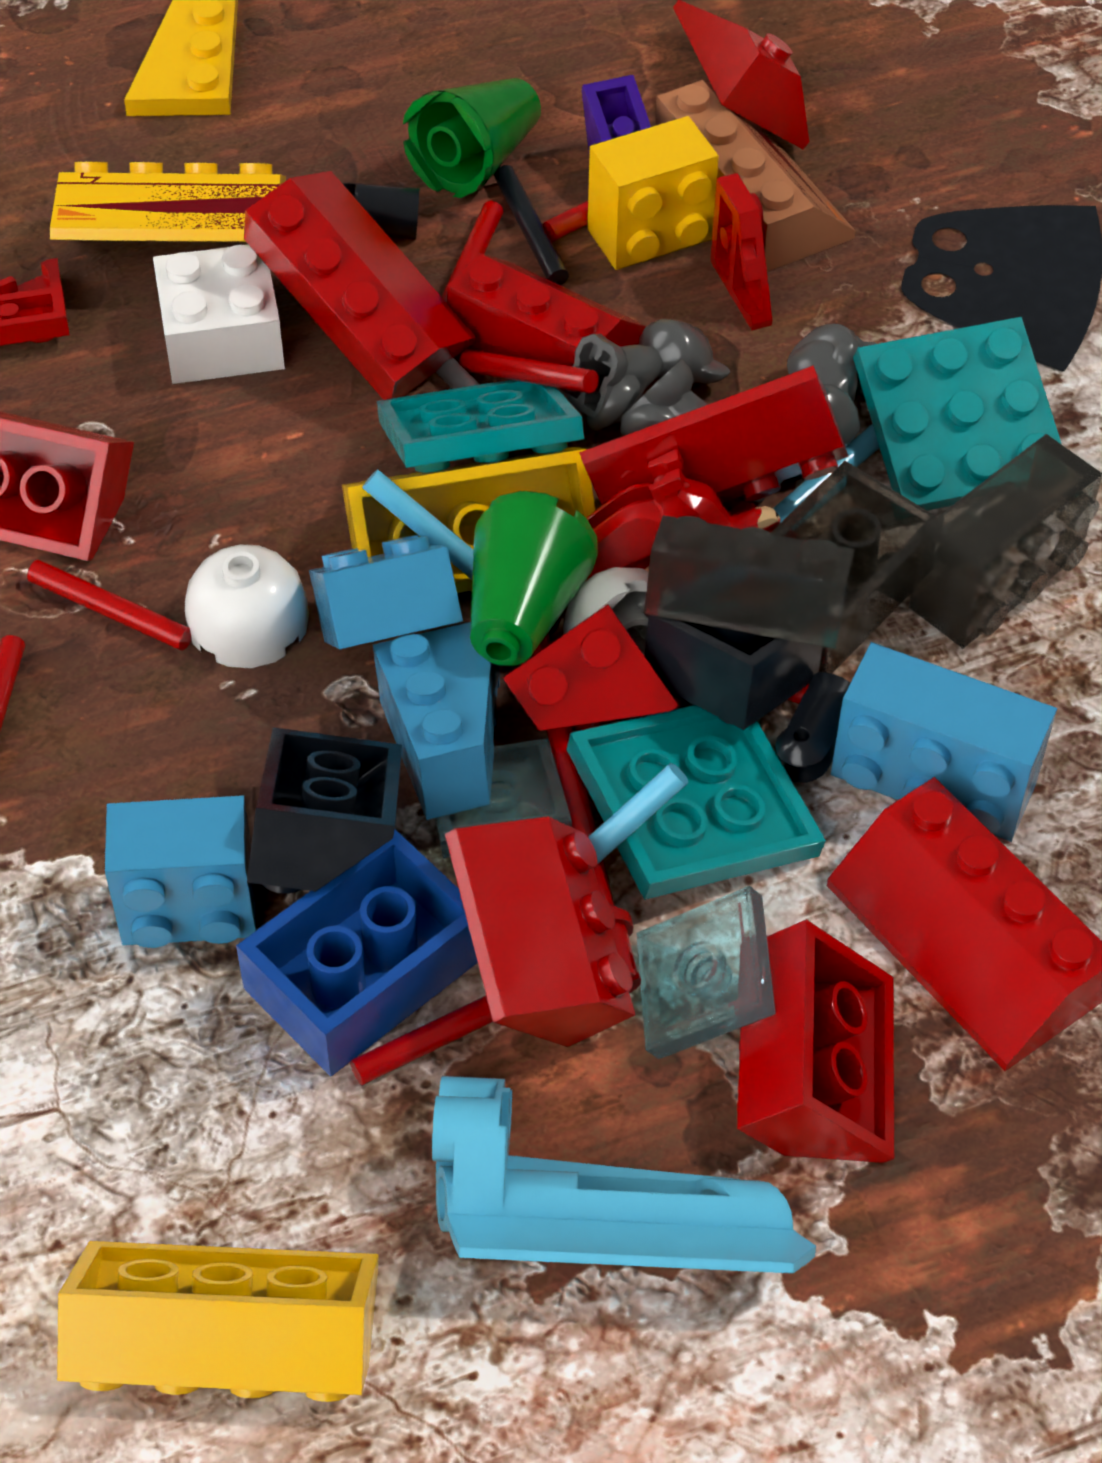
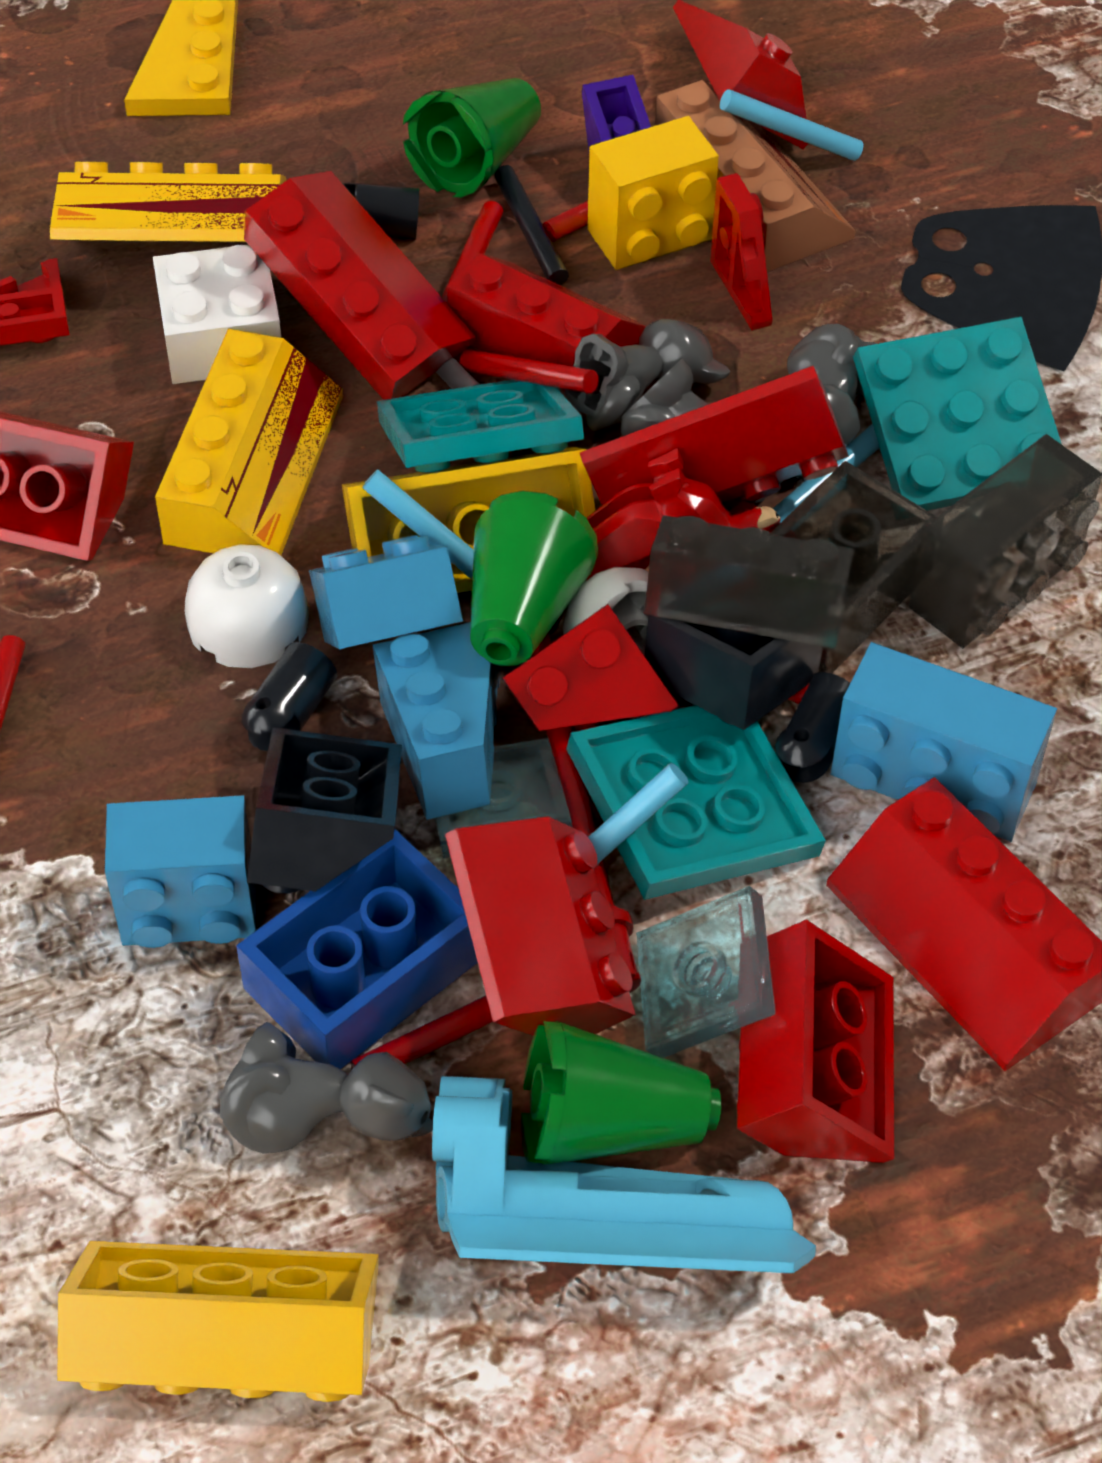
red bar [27,559,192,651] -> none
none -> yellow slope [155,329,343,555]
none -> dark grey animal [219,1022,433,1154]
none -> black piece [241,642,337,751]
none -> green cone [521,1021,721,1165]
none -> medium azure bar [720,89,863,161]

